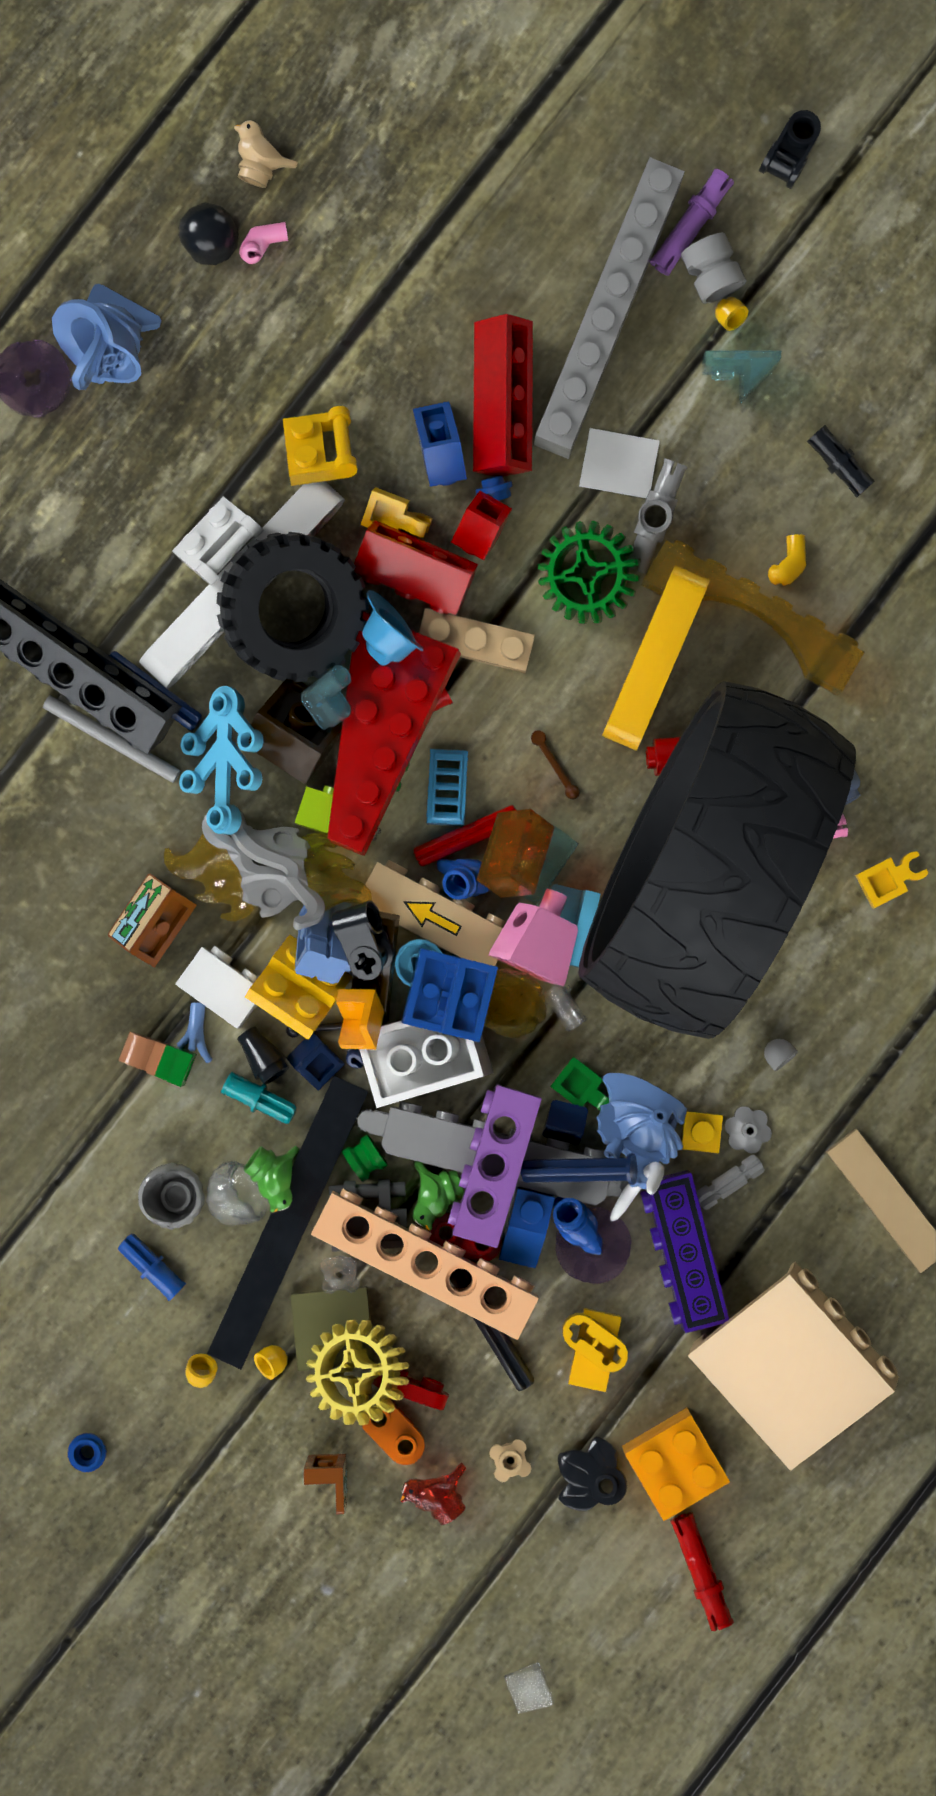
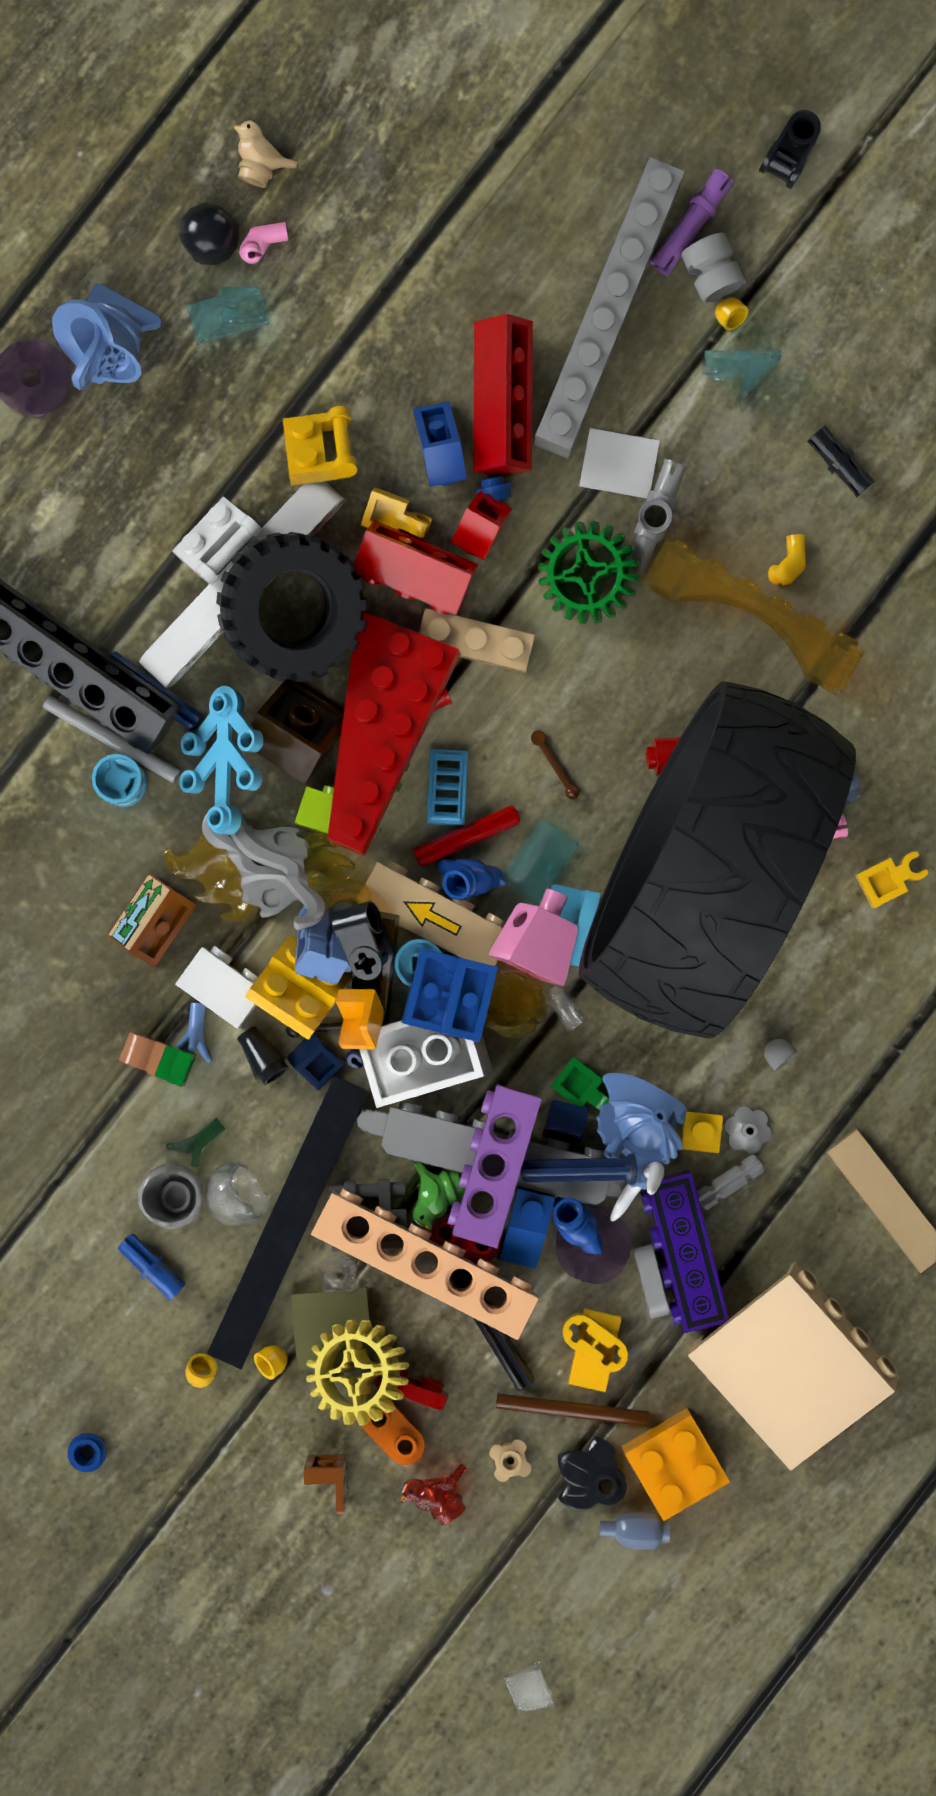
teal axle [221,1071,297,1124] -> none
bright green animal [244,1146,300,1213] -> none
clear light blue piece [301,665,351,730] -> none
green wheel [342,1134,388,1182] -> none
dark azure piece [362,590,424,666] -> none
clear orange brick [476,809,555,898] -> none
yellow beam [602,565,710,751] -> none
red pin [670,1512,734,1631] -> none
none -> medium azure wheel [92,754,148,807]
none -> clear green bar [166,1118,226,1167]
none -> clear light blue slope [186,287,269,345]
none -> reddish brown bar [496,1393,649,1427]
none -> sand blue plant [600,1512,670,1550]
none -> light grey beam [633,1244,669,1319]

